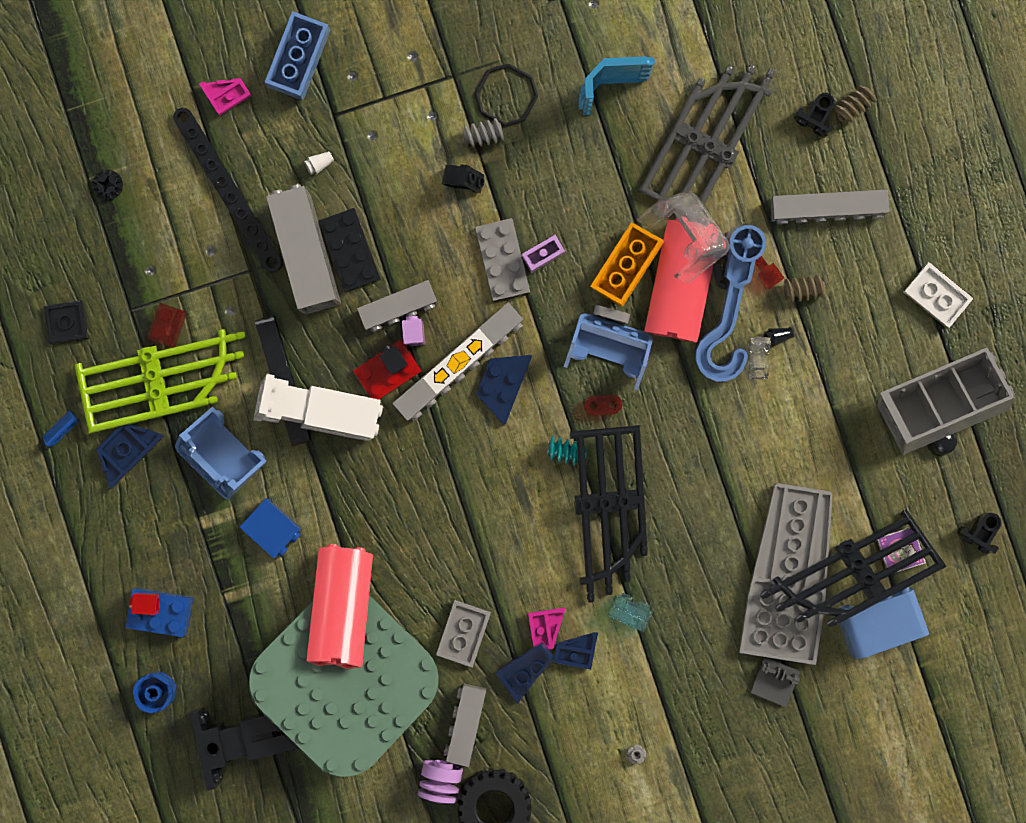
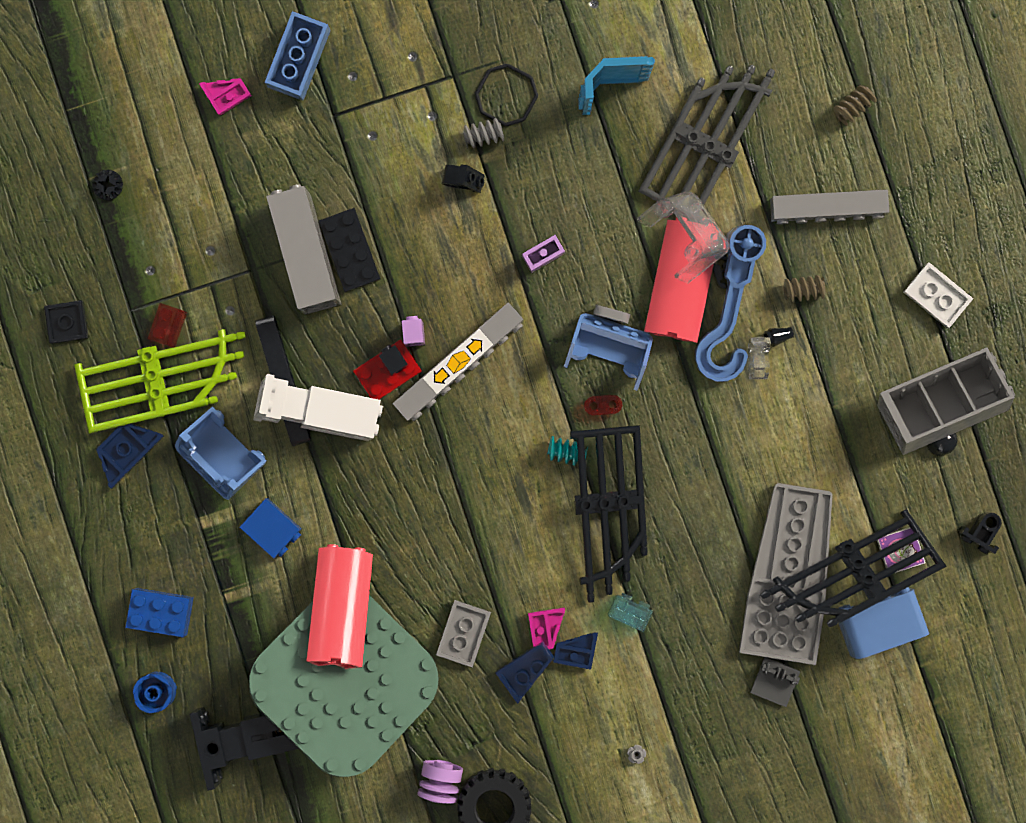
blue slope [43,411,79,447] -> none
red brick [129,593,160,615] -> none
black plate [173,107,282,272] -> none
white cone [304,151,334,175] -> none
light grey brick [357,280,438,333] -> none
light grey brick [444,683,486,767] -> none
light grey plate [475,218,530,302] -> none
dark blue wing [476,355,532,424] -> none
light orange brick [590,222,664,307] -> none
clear red plate [755,256,784,290] -> none
black pin [794,93,835,136] -> none

